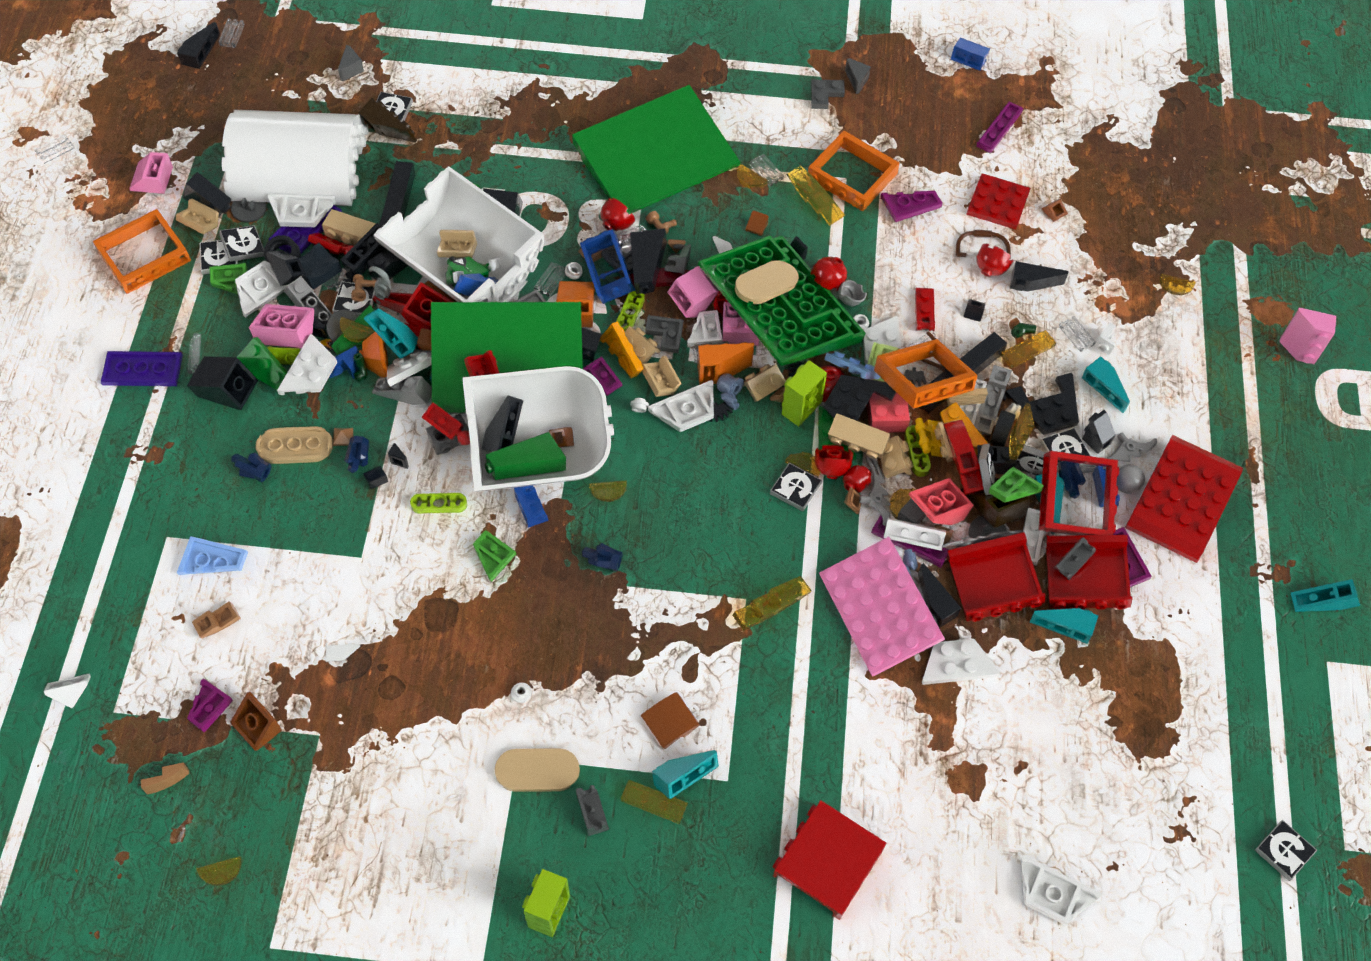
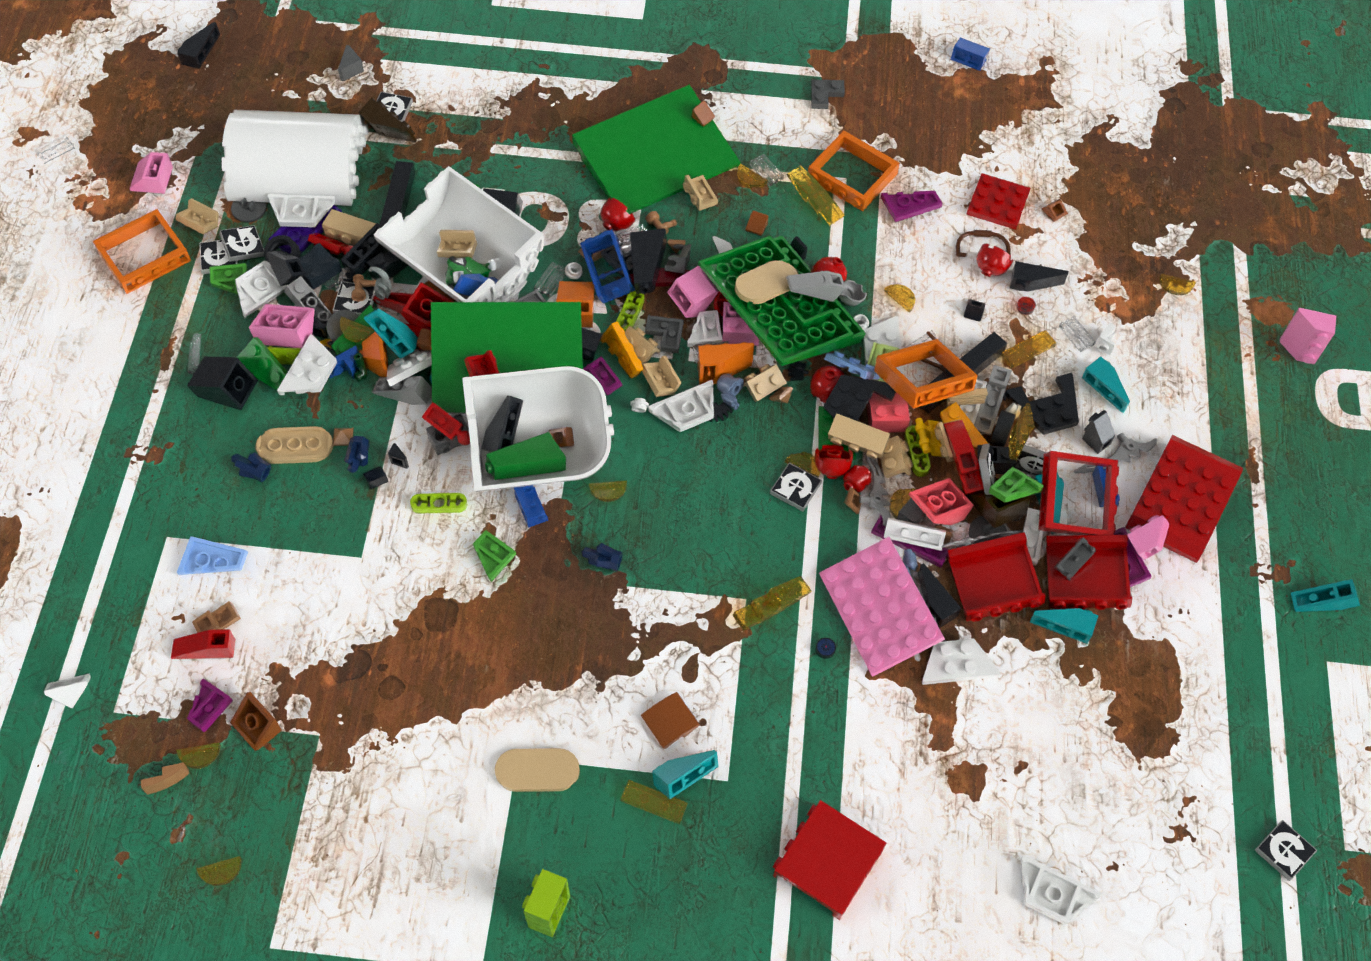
dark purple tile [101,351,183,386] -> none
black slope [183,172,231,218] -> none
clear tile [218,18,245,48] -> none
white sticker [326,644,360,662] -> none
white plate [511,683,532,703] -> none
dark grey hinge [576,785,609,836] -> none
lime brick [782,360,827,427] -> none
dark grey slope [845,58,871,94] -> none
dark grey piece [904,367,927,386] -> none
red plate [915,288,935,331] -> none
magenta tile [976,101,1024,154] -> none
dark green arm [1011,323,1036,338] -> none
tile [1040,428,1091,472] -> none
dark blue rock [1058,461,1086,499] -> none
light grey hair [1116,464,1145,494] -> none
none -> red slope [171,629,236,659]
none -> clear yellow tile [176,743,221,769]
none -> tan bracket [683,175,718,211]
none -> slope [691,101,715,127]
none -> light grey slope [786,271,846,302]
none -> tile [815,638,836,659]
none -> clear yellow tile [884,284,916,313]
none -> clear red tile [1017,297,1036,315]
none -> bright pink slope [1127,515,1169,560]

